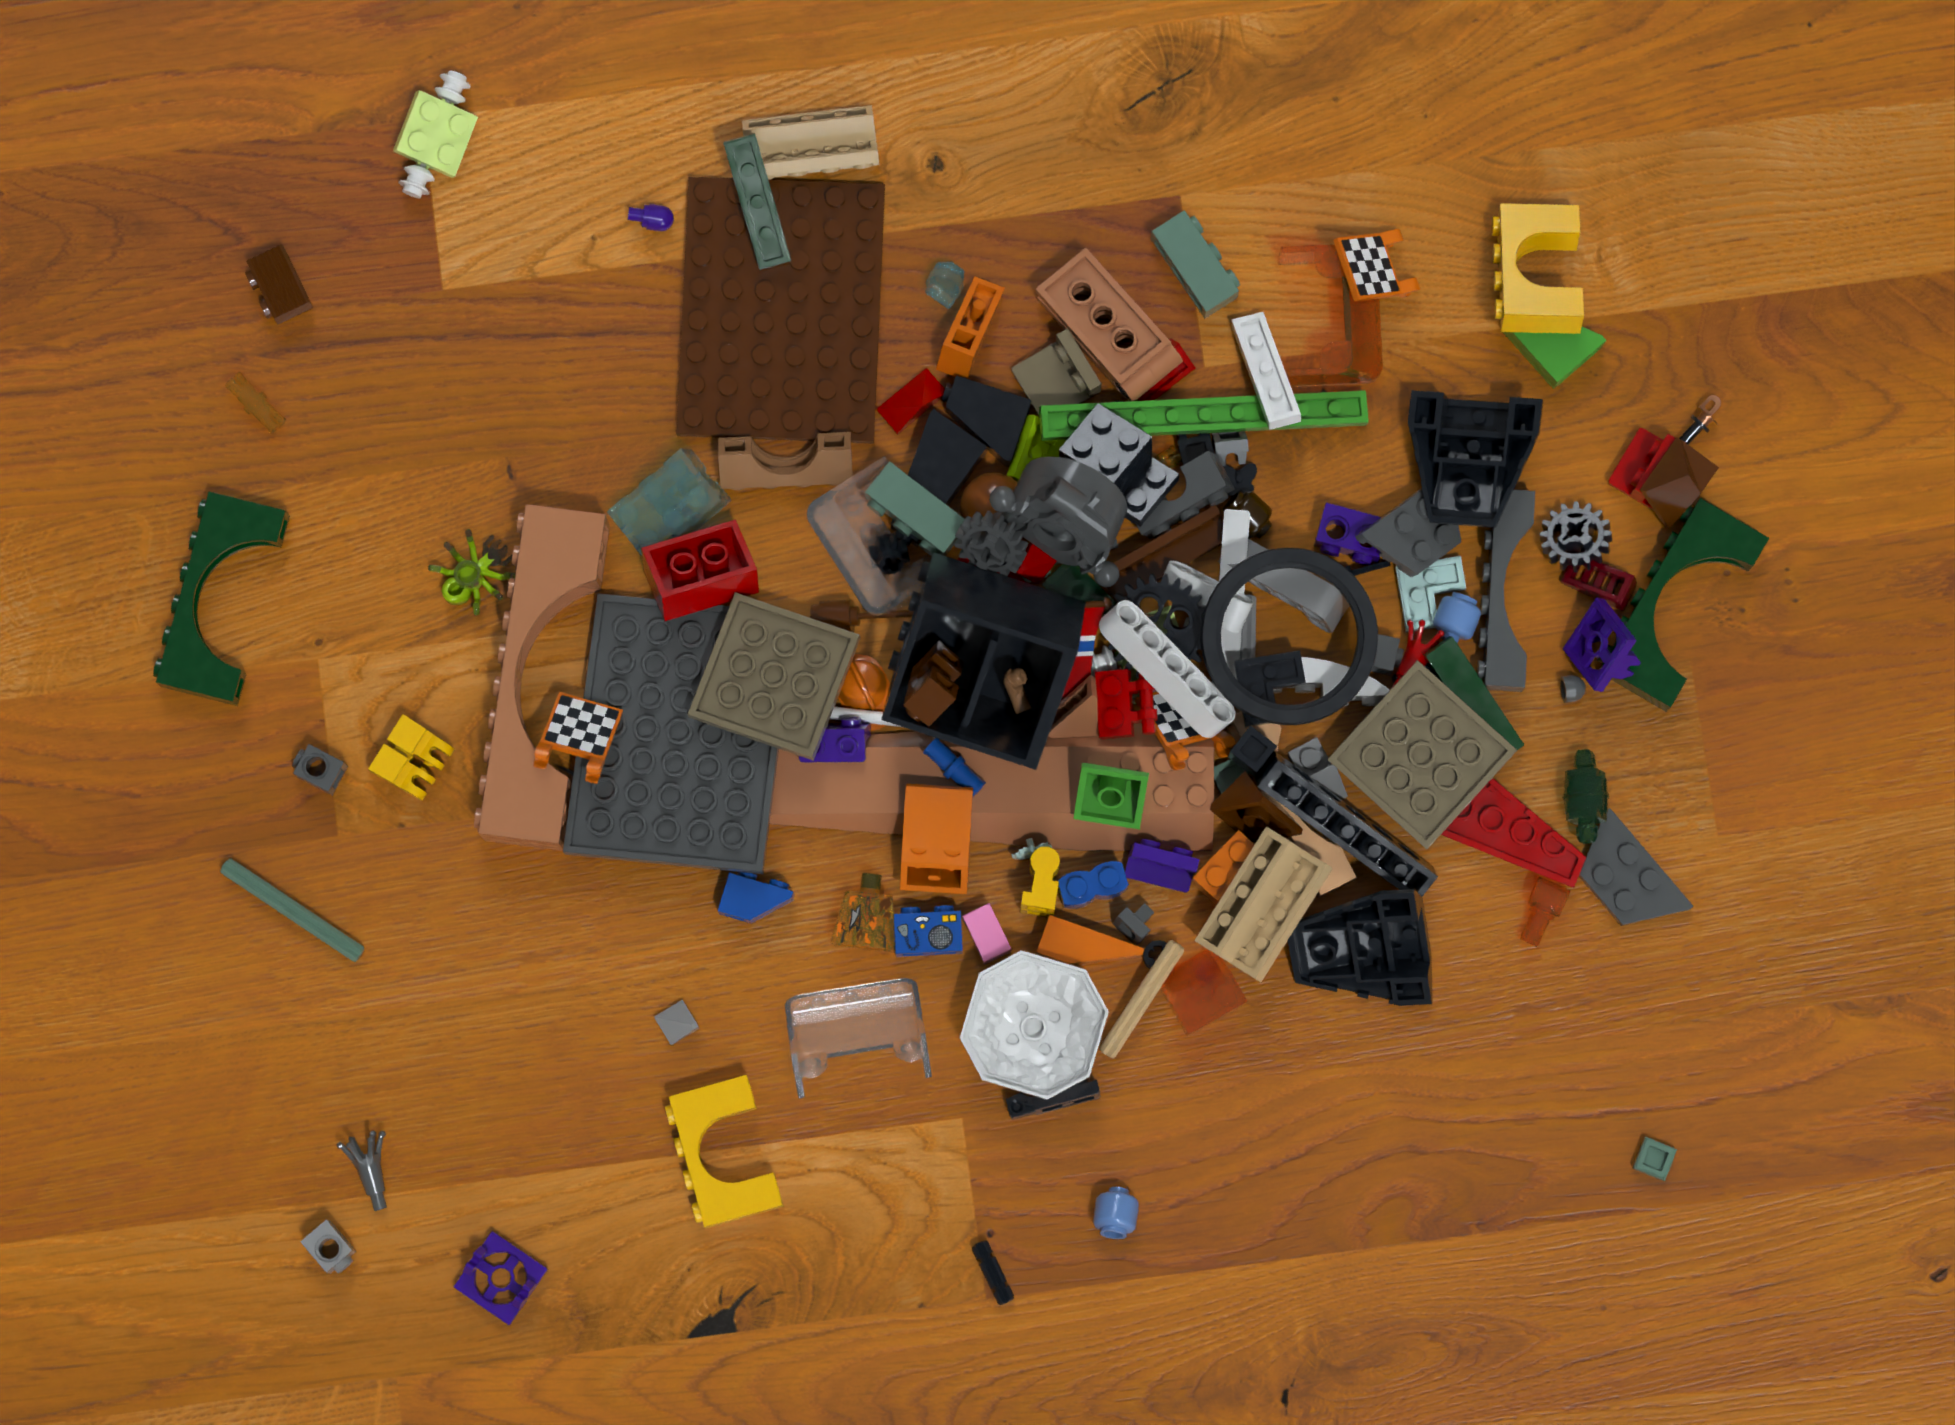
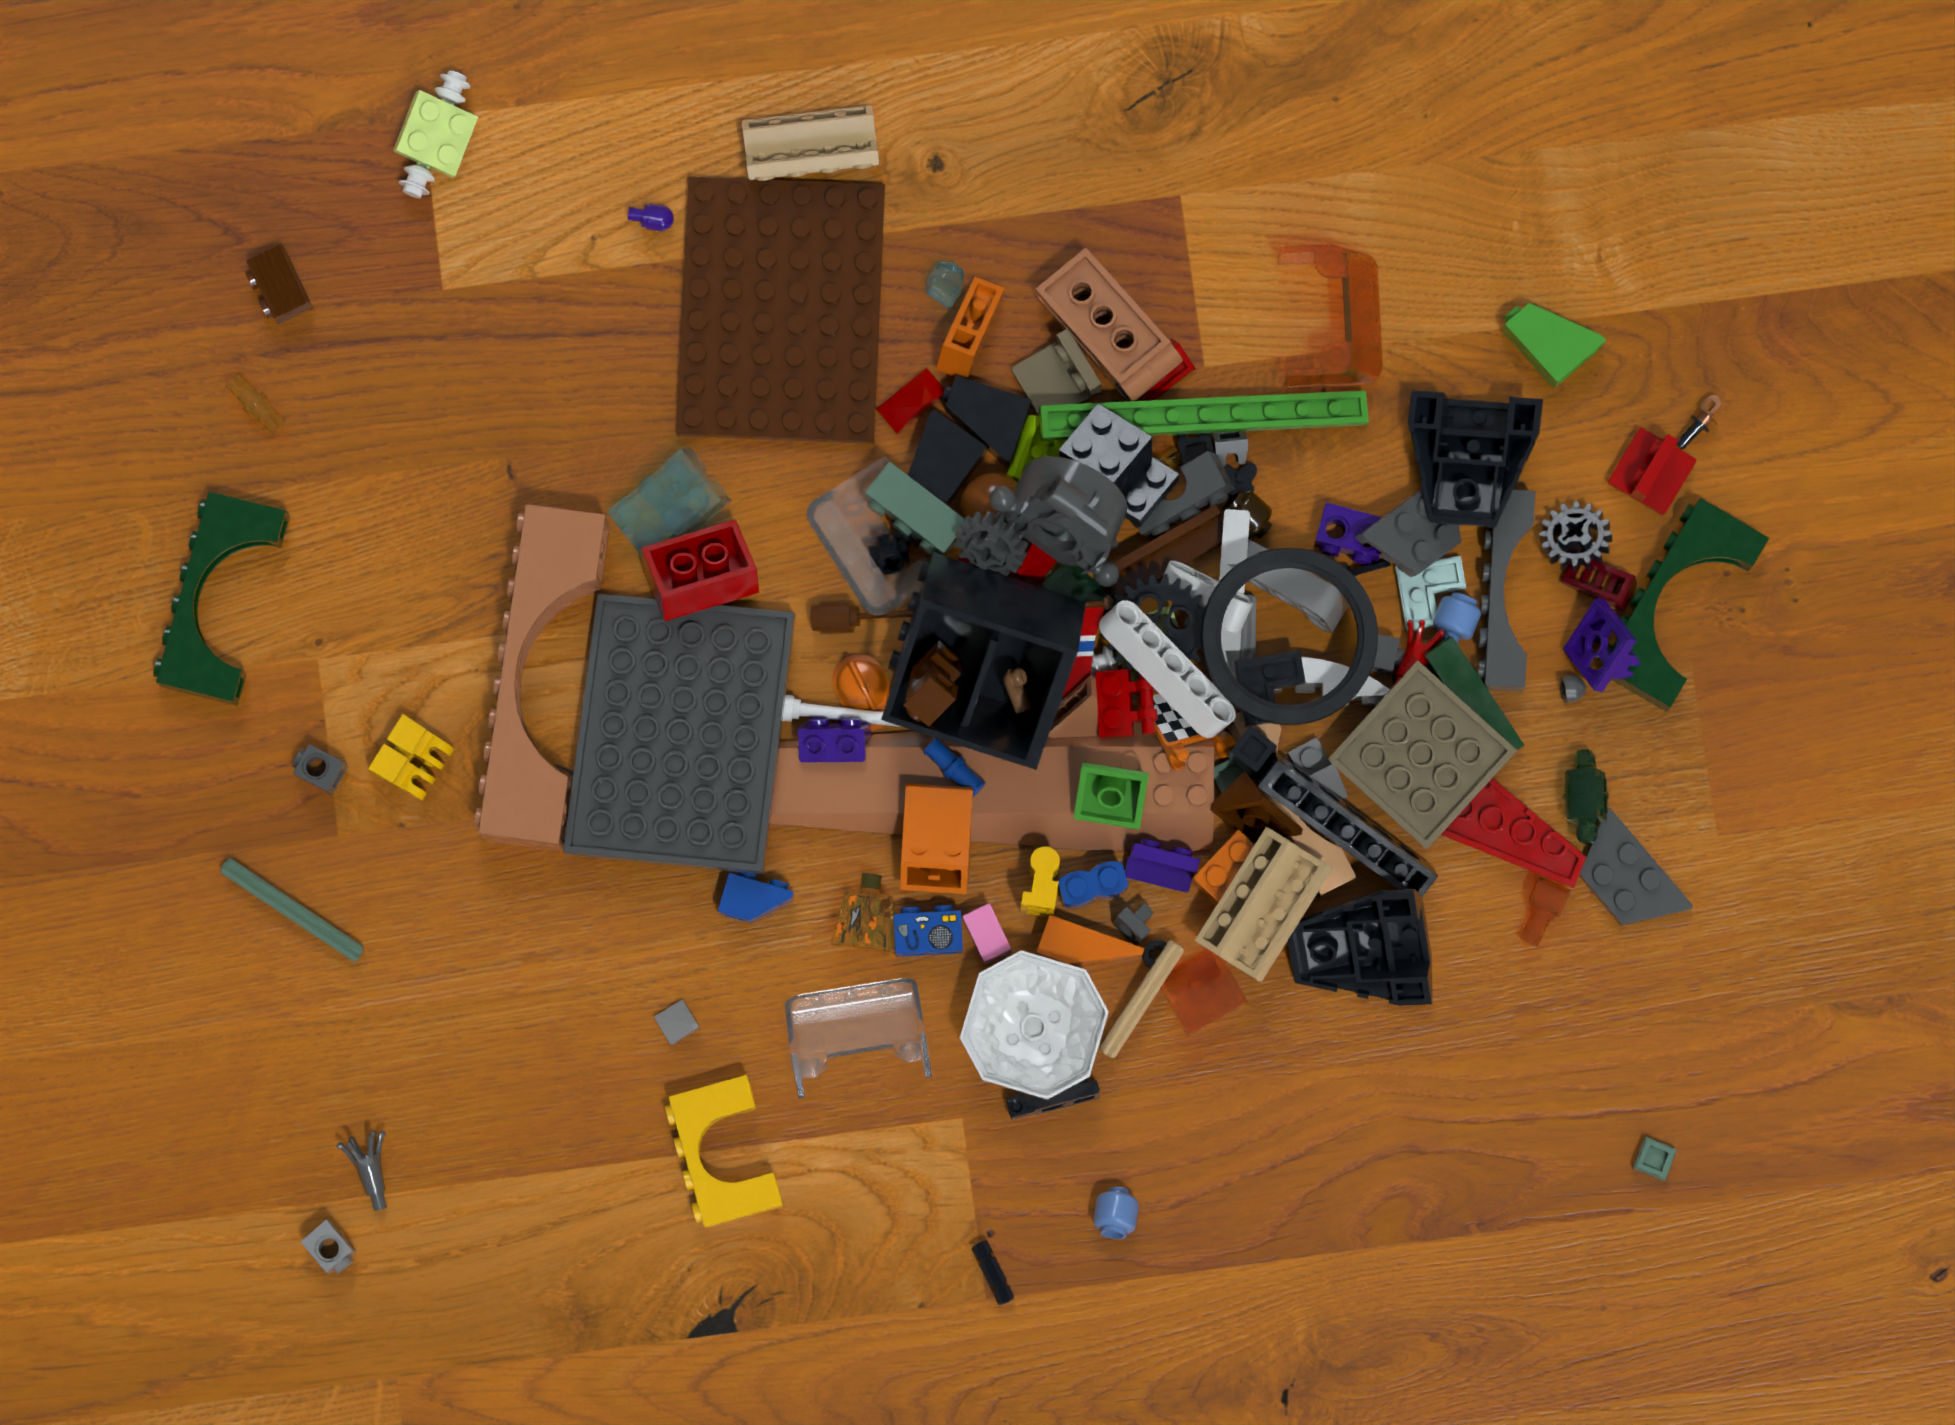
animal [428,529,516,616] -> none
dark purple piece [454,1231,548,1325] -> none
flag [533,692,623,784] -> none
dark tan plate [687,592,861,761] -> none
medium nougat arch [718,432,853,490] -> none
dark green tile [723,133,791,270] -> none
light aqua plant [1011,838,1052,860] -> none
sand green brick [1151,210,1240,319] -> none
white plate [1232,312,1301,430] -> none
flag [1333,229,1420,302] -> none
yellow arch [1491,203,1584,334] -> none
reddish brown slope [1640,438,1719,528] -> none

